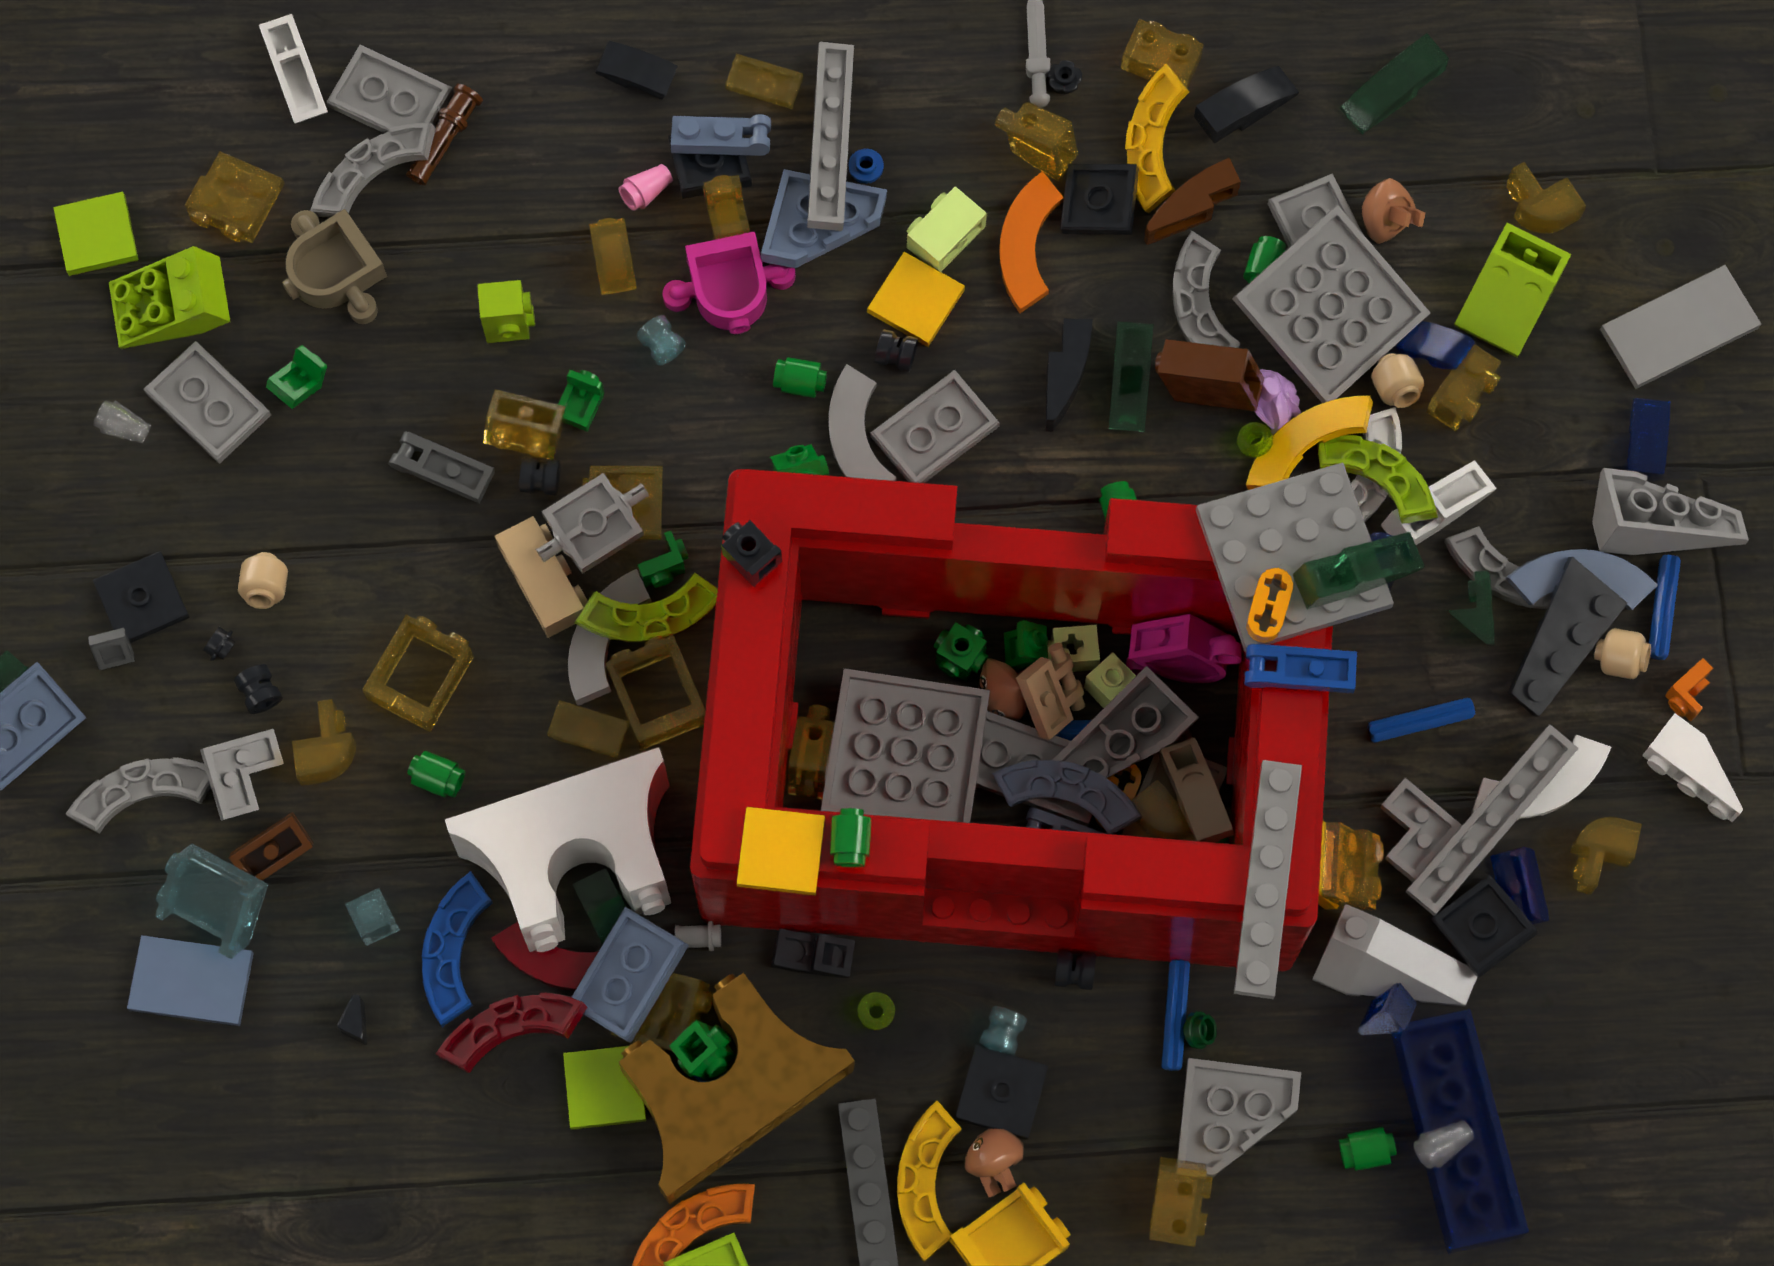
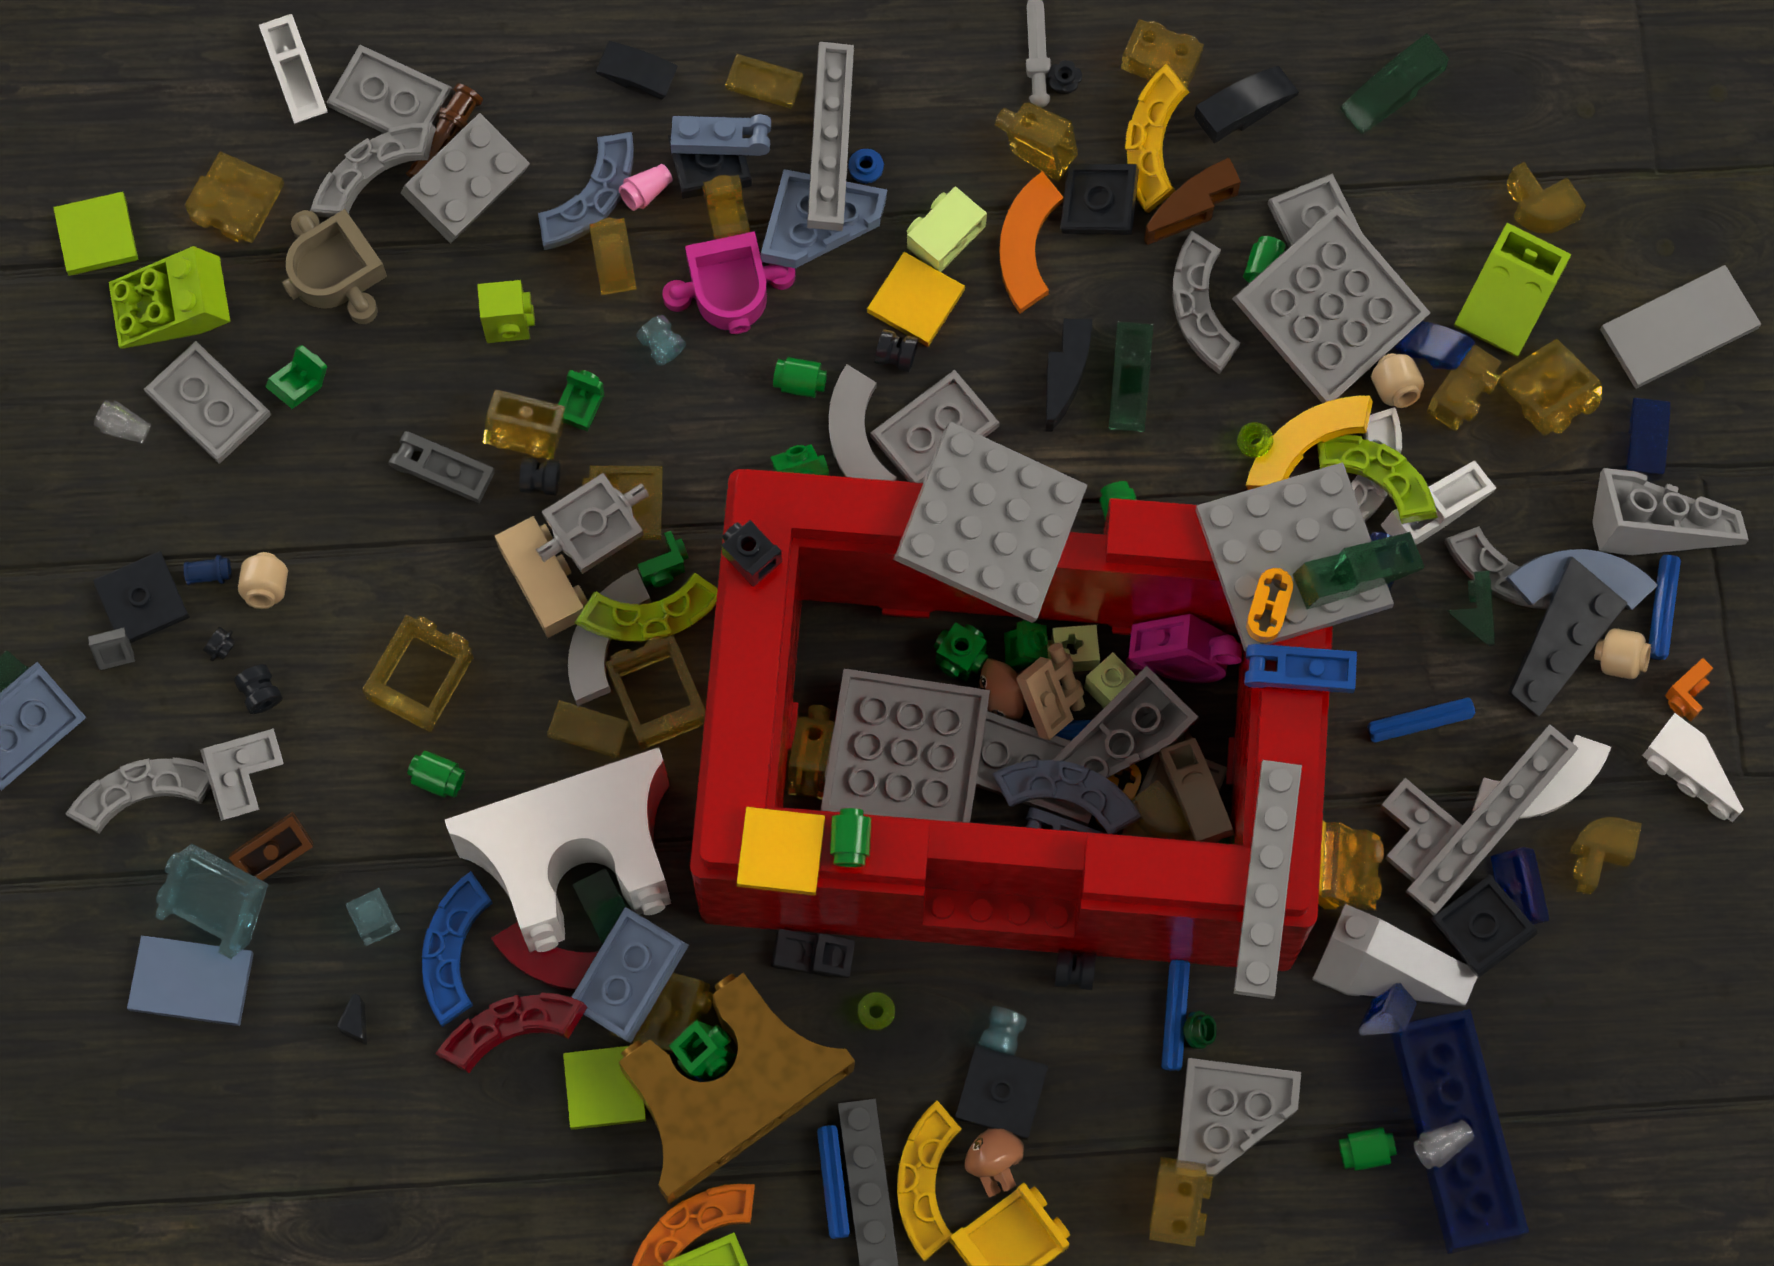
clear yellow brick [292,699,356,785] -> none
light grey pin [675,921,722,951] -> none
reddish brown brick [1155,339,1265,411] -> none
lavender hat [1254,369,1301,436] -> none
nougat piece [1362,178,1425,244] -> none
none -> dark blue pin [183,555,232,585]
none -> light grey brick [401,113,530,244]
none -> sand blue tile [538,132,634,250]
none -> blue axle [817,1125,850,1239]
none -> light grey plate [893,421,1087,623]
none -> clear yellow plate [1499,338,1602,436]

